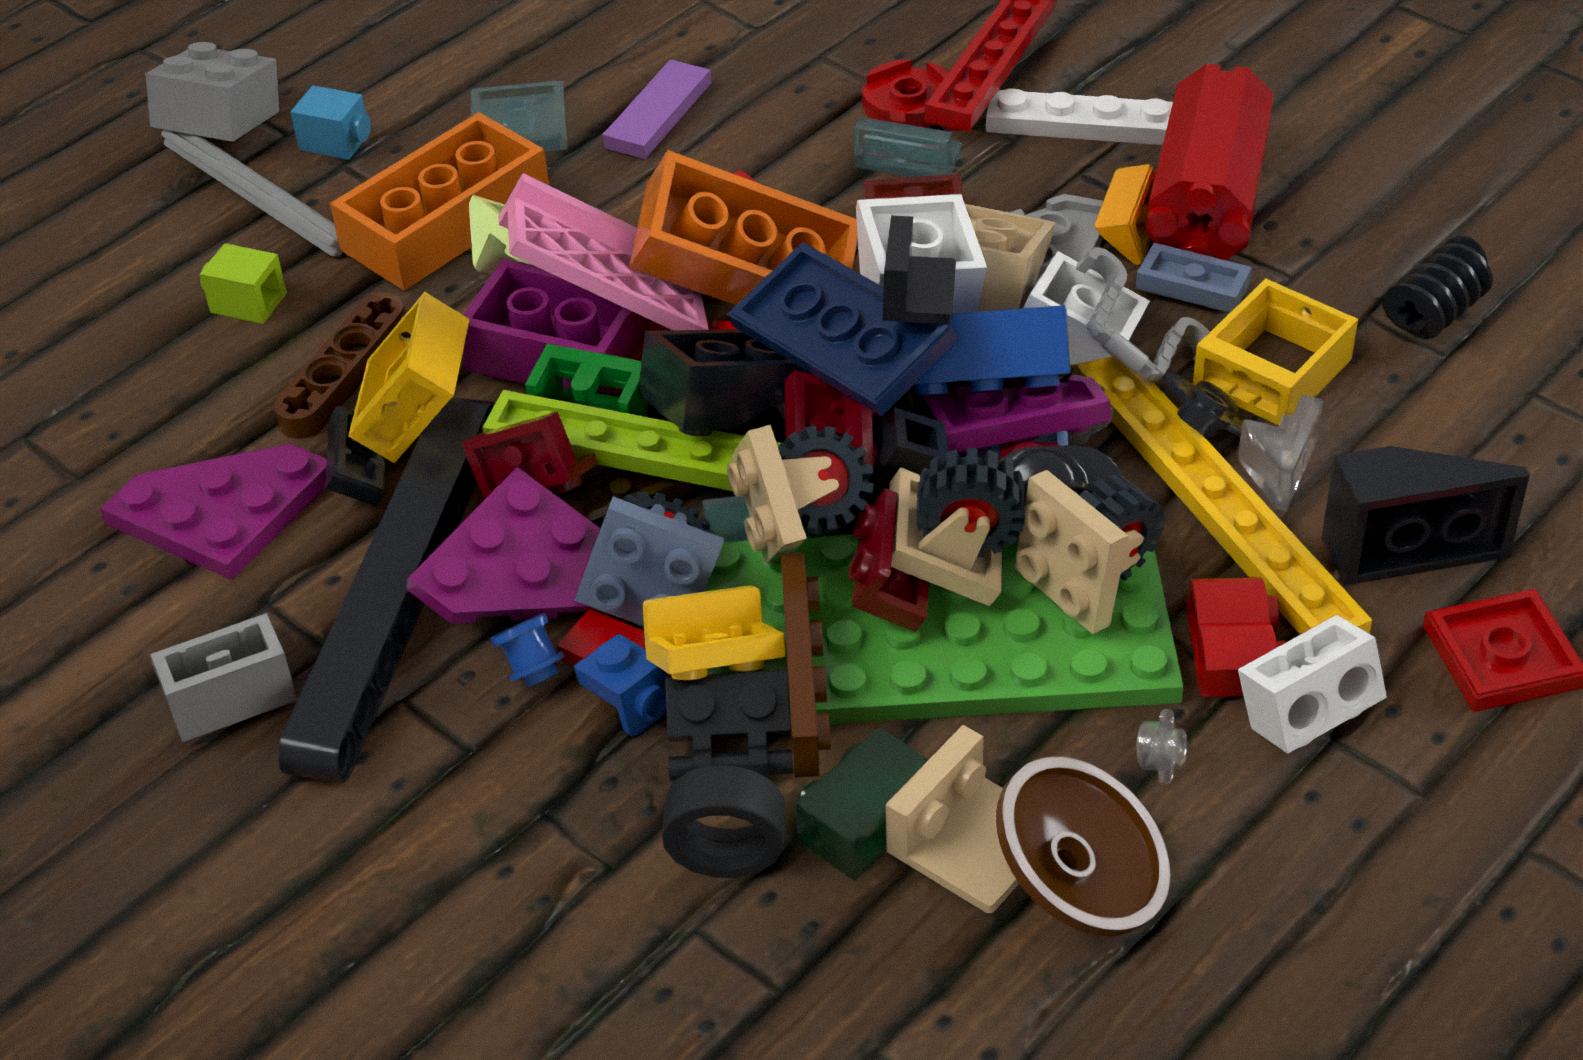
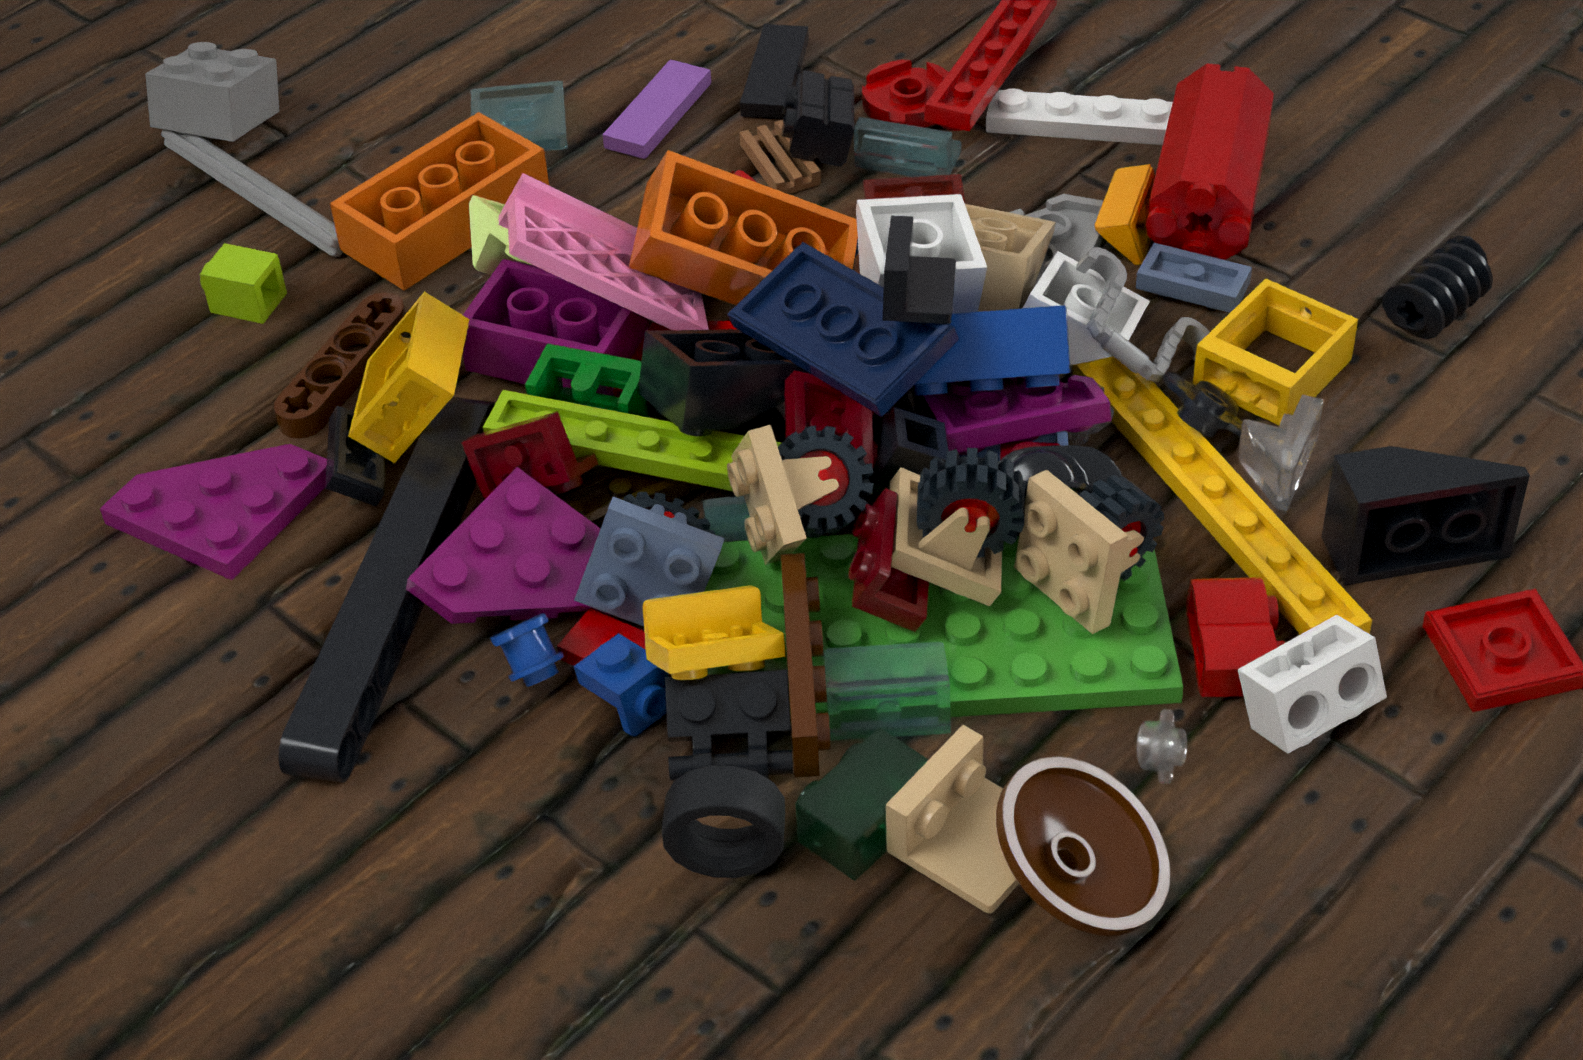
light grey slope [149,613,298,742] -> none
dark azure brick [291,85,371,160] -> none
none -> medium nougat tile [739,120,821,194]
none -> black tile [740,24,809,119]
none -> black brick [781,70,854,167]
none -> clear light blue panel [824,642,951,741]

